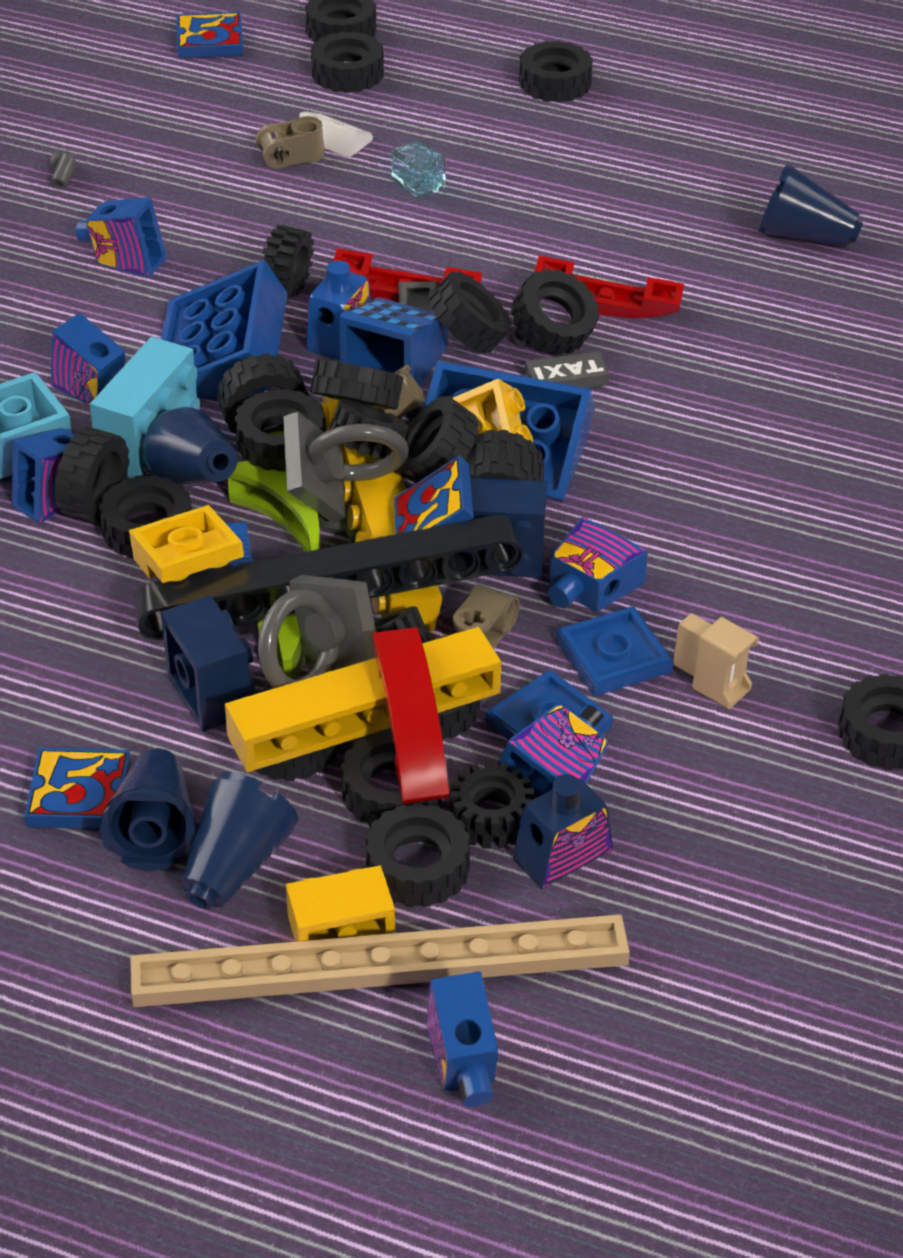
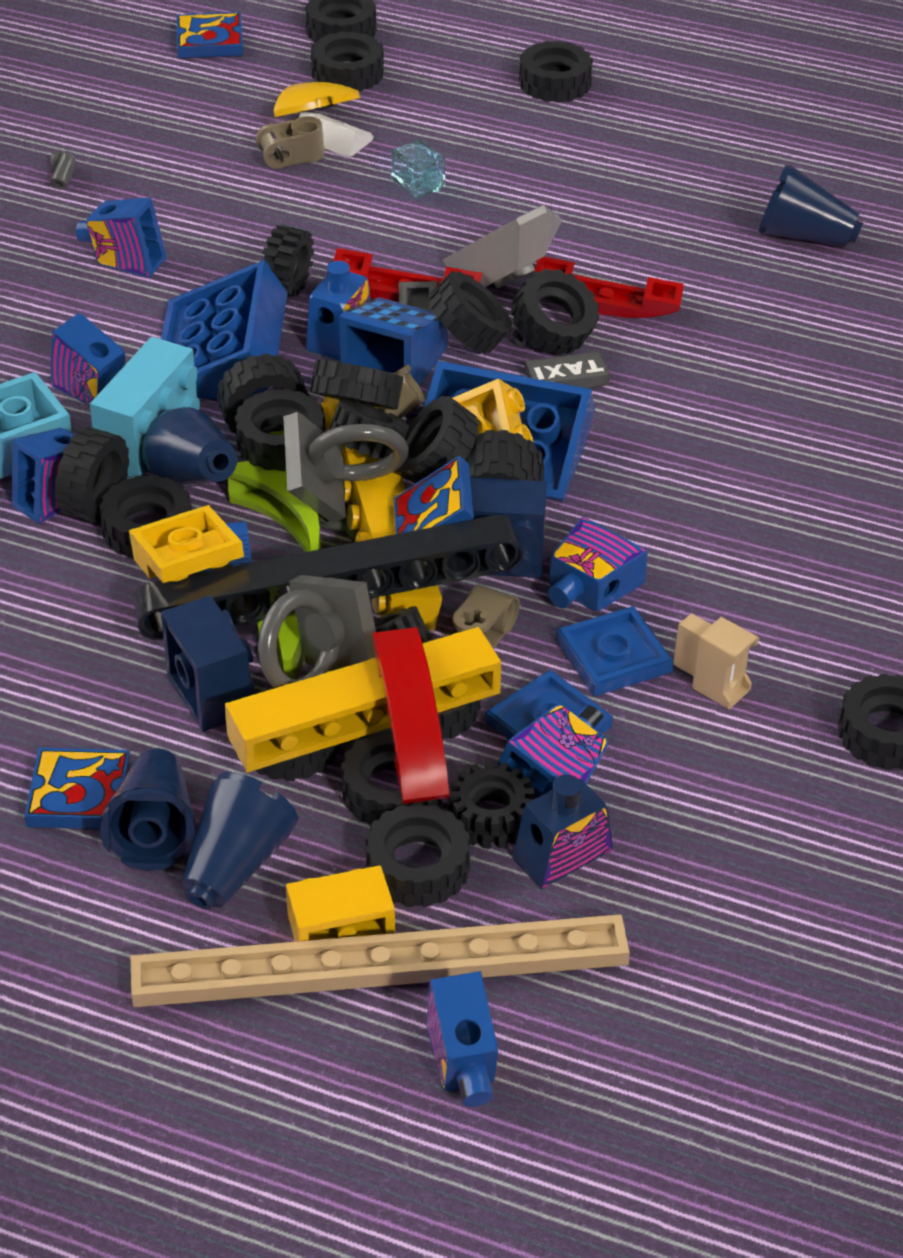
none -> yellow brick [273,82,360,117]
none -> light grey wedge [443,205,562,289]

